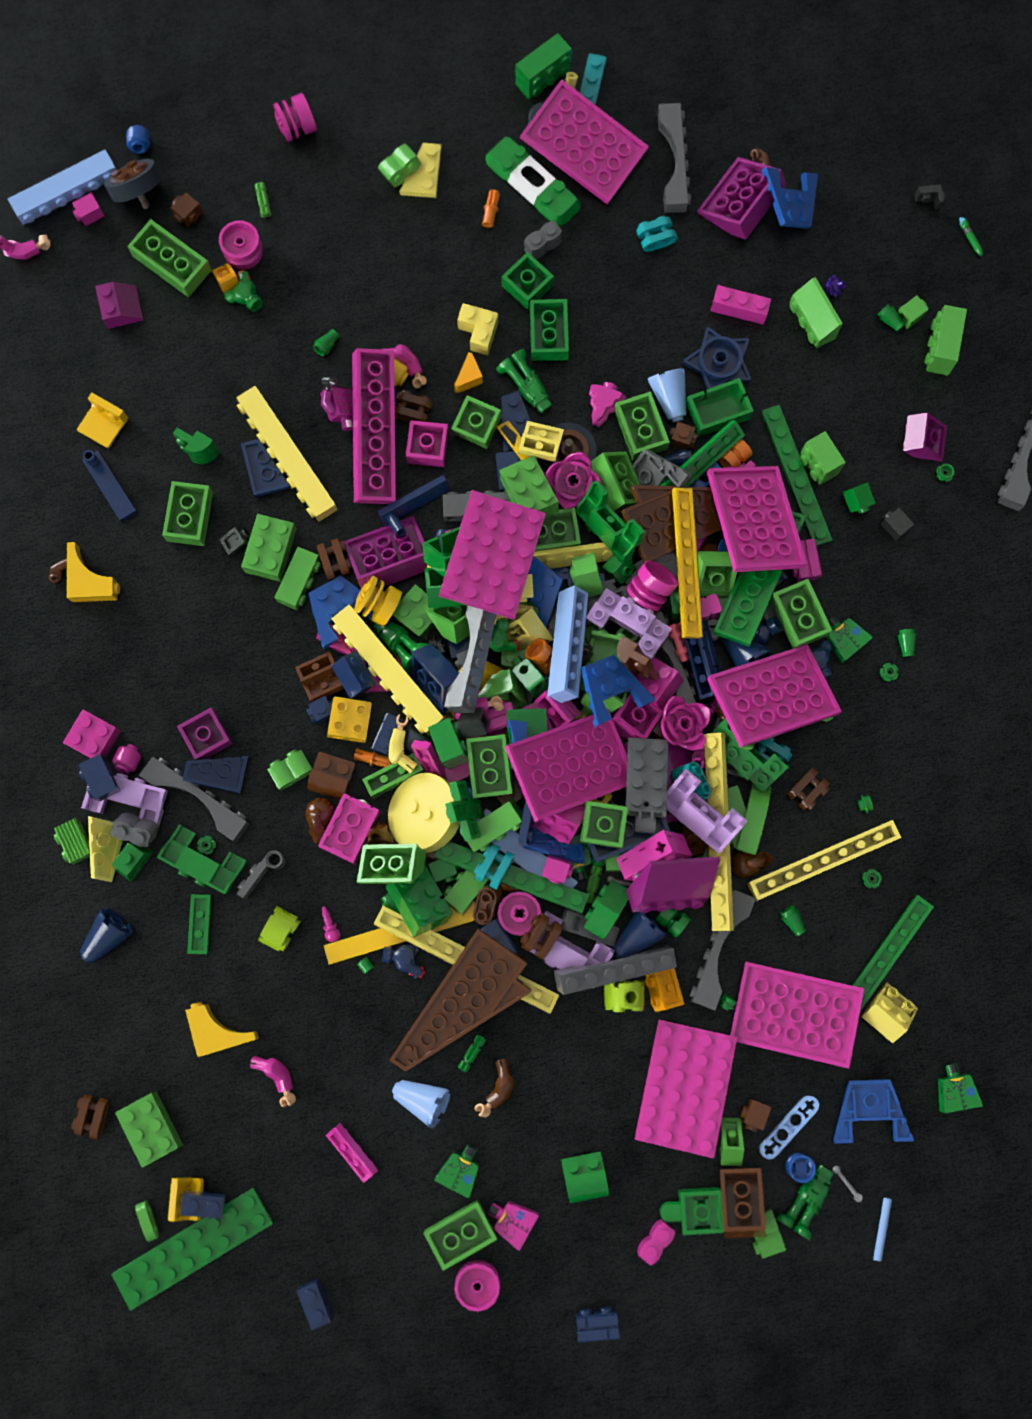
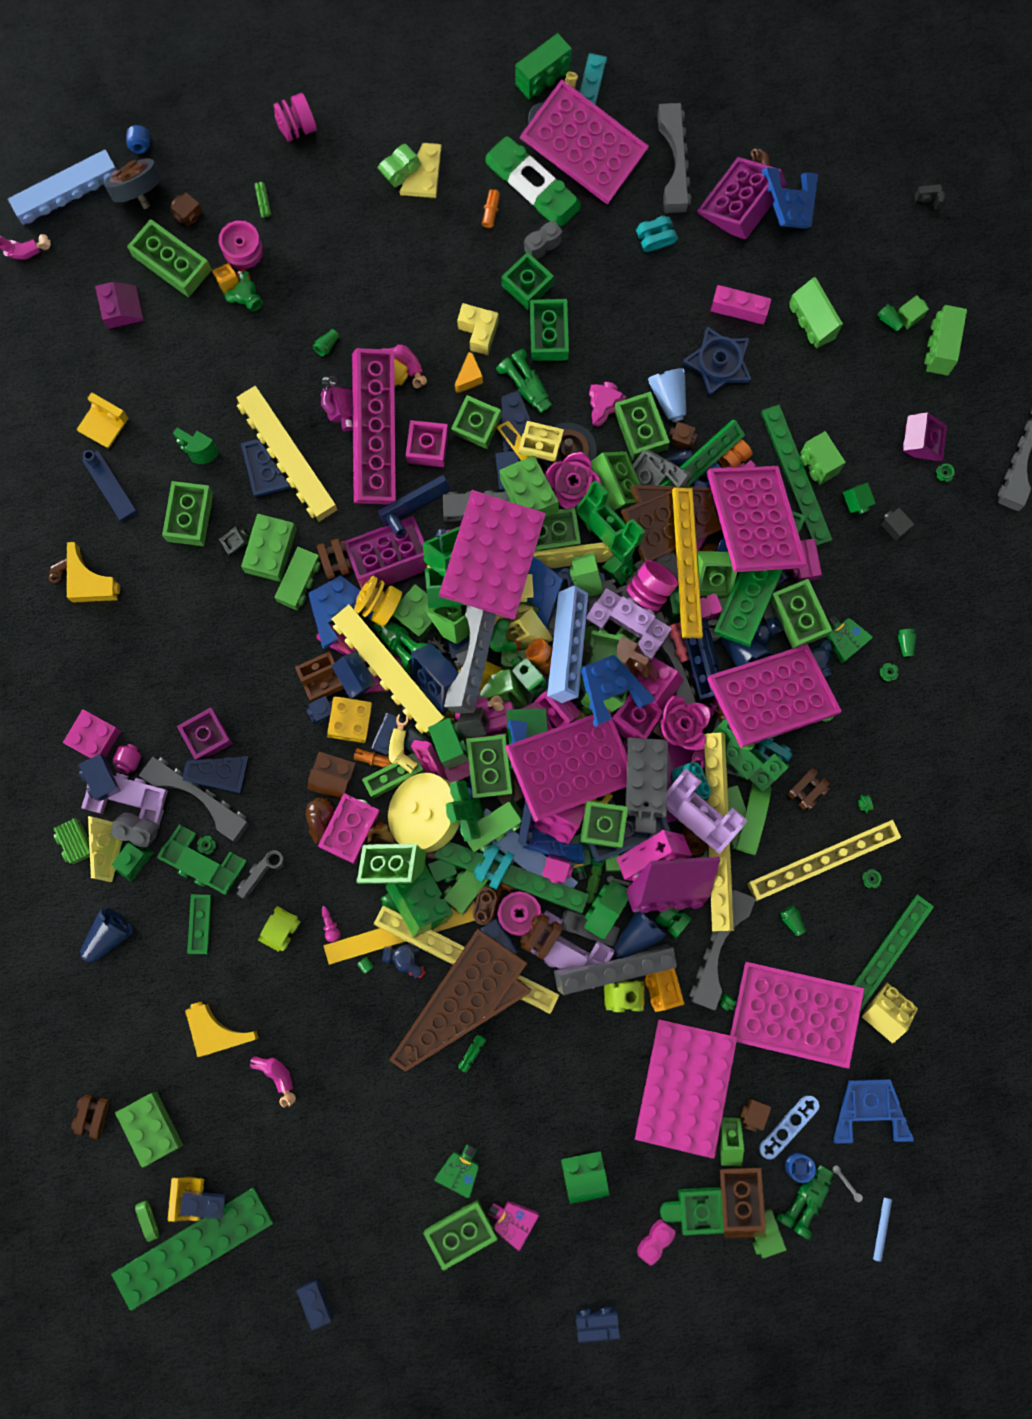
dark pink brick [72,193,104,226] -> none
bright green brick [267,750,312,791] -> none
dark pink plate [326,1123,378,1183] -> none
light blue cone [392,1080,450,1128] -> none
reddish brown brick [395,390,433,423] -> none
dark pink wheel [454,1259,500,1311] -> none
reddish brown arm [475,1059,514,1117] -> none
green piece [686,378,754,437] -> none
reddish brown hair [730,850,774,878] -> none
dark purple plant [826,275,846,298] -> none
green torso [938,1063,983,1113] -> none
green piece [959,218,983,256] -> none

